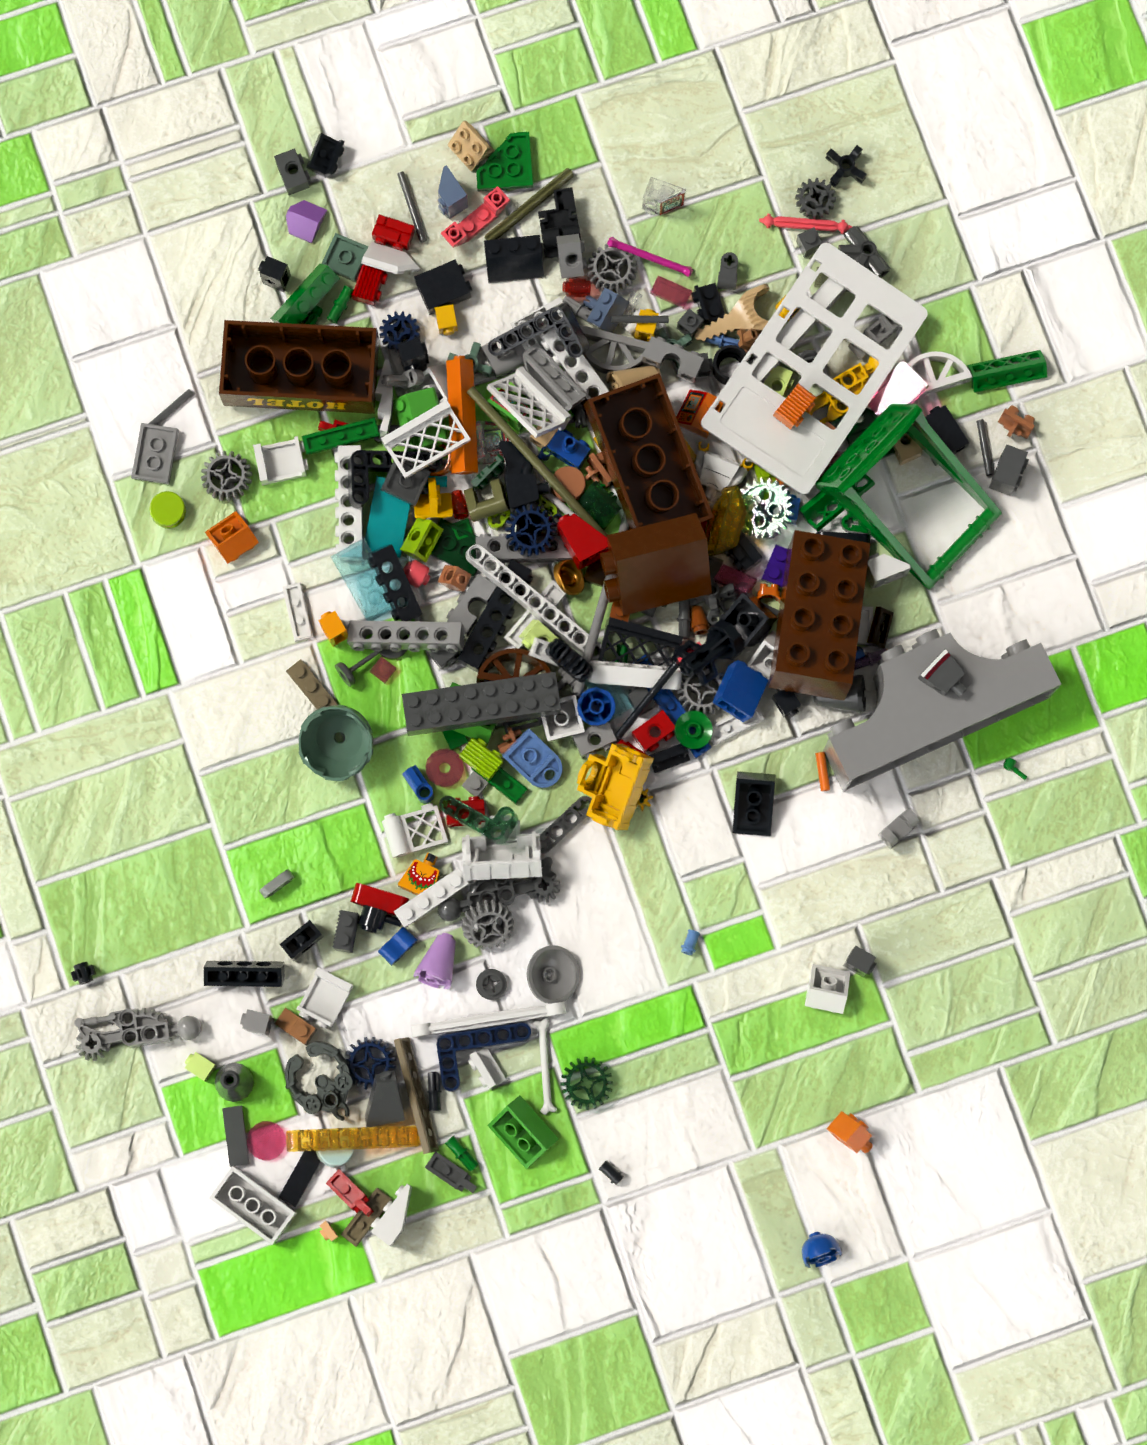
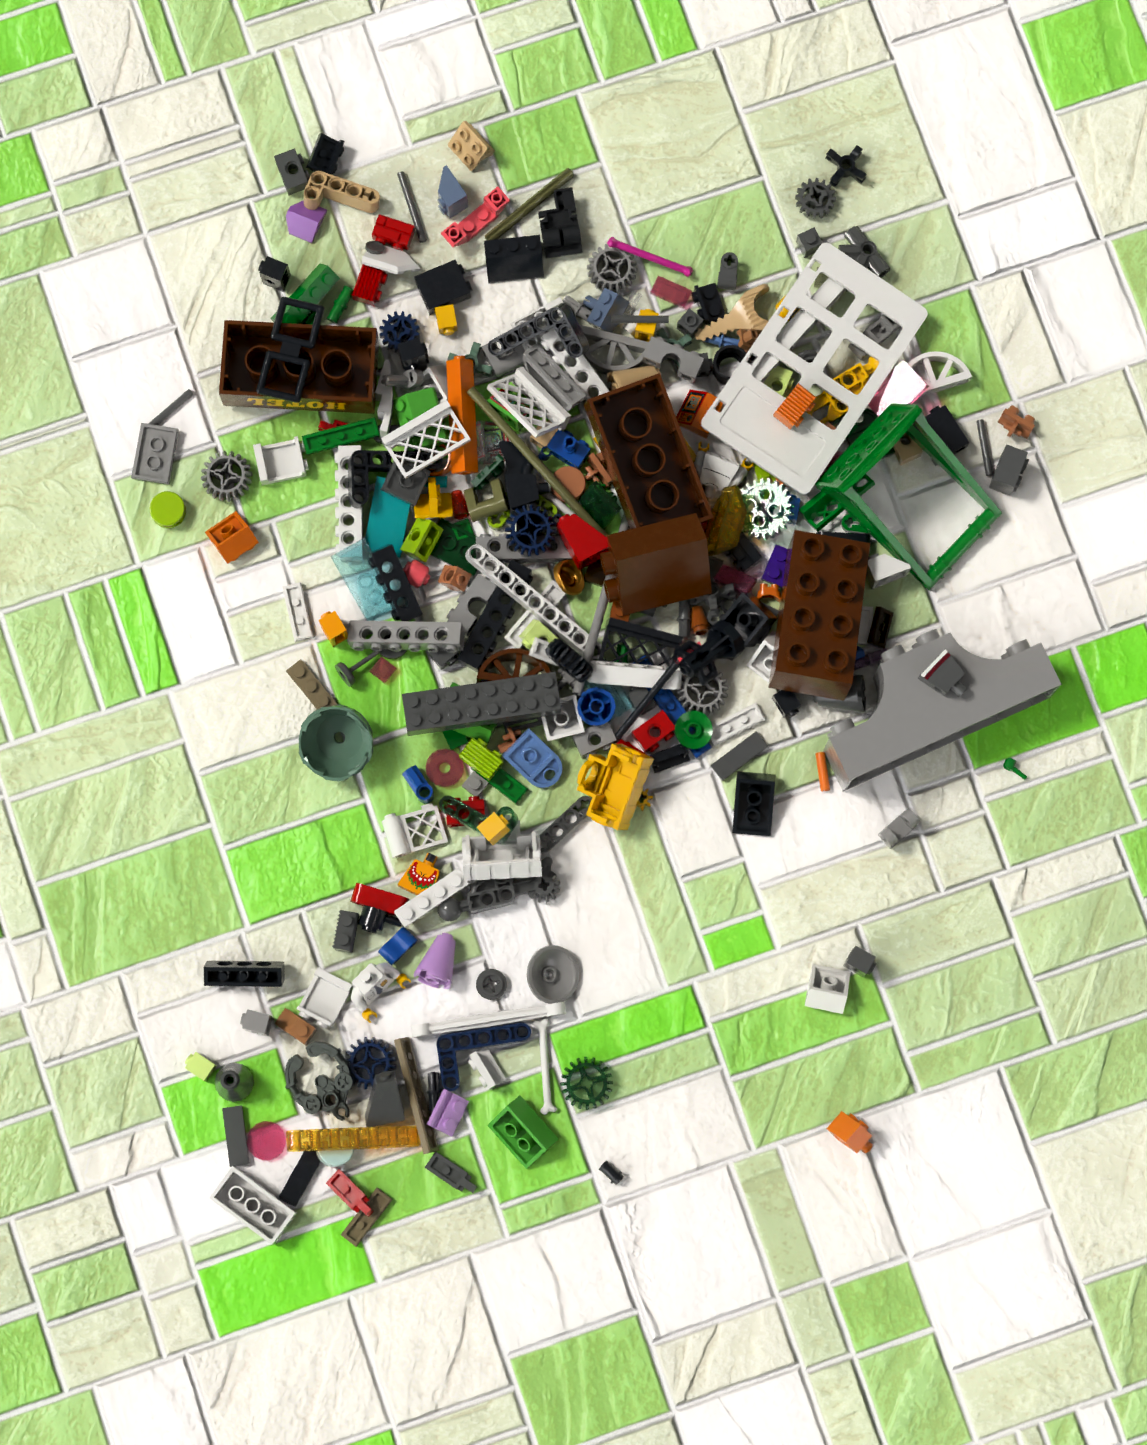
black gear [71,962,96,985] -> none
light grey arm [74,1008,201,1061] -> none
light grey beam [259,869,294,899] -> none
black brick [280,920,324,961] -> none
light nougat plate [319,1221,339,1241] -> none
sand green tile [321,233,368,282] -> none
white slope [371,1184,412,1246] -> none
green axle [445,1136,478,1172] -> none
light grey gear [461,899,514,950] -> none
green plate [476,132,533,191] -> none
light grey brick [556,234,587,279] -> none
clear red brick [562,278,591,297] -> none
dark grey pin [571,401,587,428] -> none
clear slope [642,177,686,215] -> none
medium blue pin [681,929,700,956] -> none
blue brick [712,660,768,722] -> none
coral wheel [759,213,852,234] -> none
blue cylinder [802,1232,842,1268] -> none
green fence [967,350,1047,393] -> none
none -> black bar [256,297,325,403]
none -> tan beam [304,171,380,213]
none -> white torso [351,962,411,1023]
none -> dark grey piece [365,241,384,254]
none -> lavender plate [427,1089,469,1137]
none -> yellow brick [477,812,510,845]
none -> dark grey tile [710,731,768,781]

